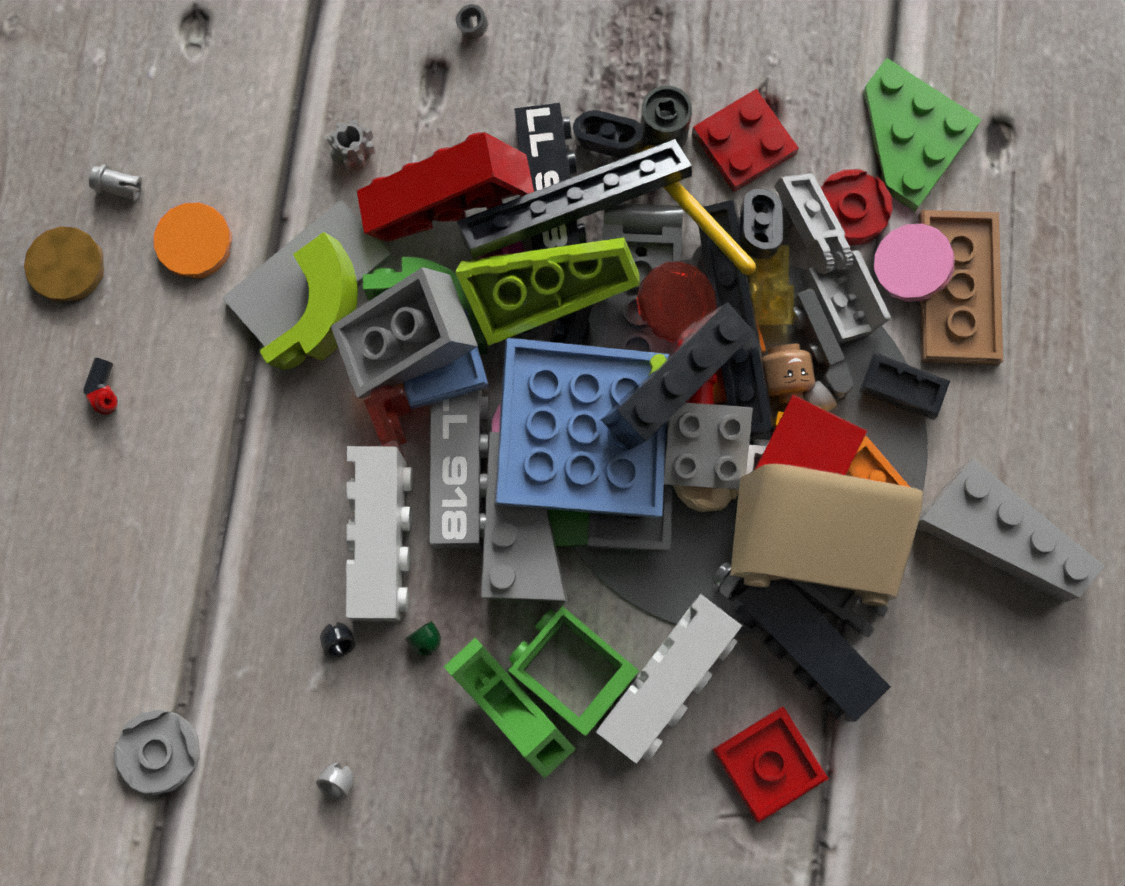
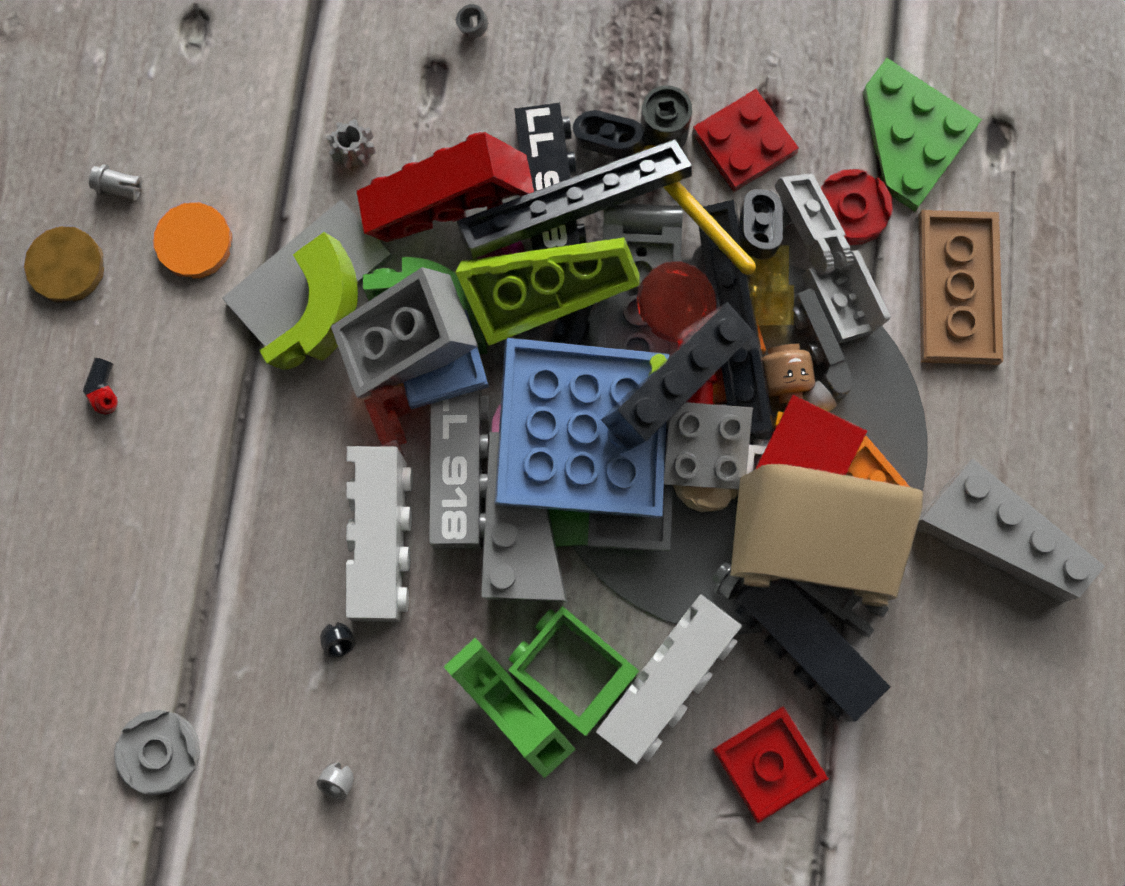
dark green hinge [405,621,441,656] -> none
black plate [859,353,950,420] -> none
bright pink tile [874,224,955,302] -> none

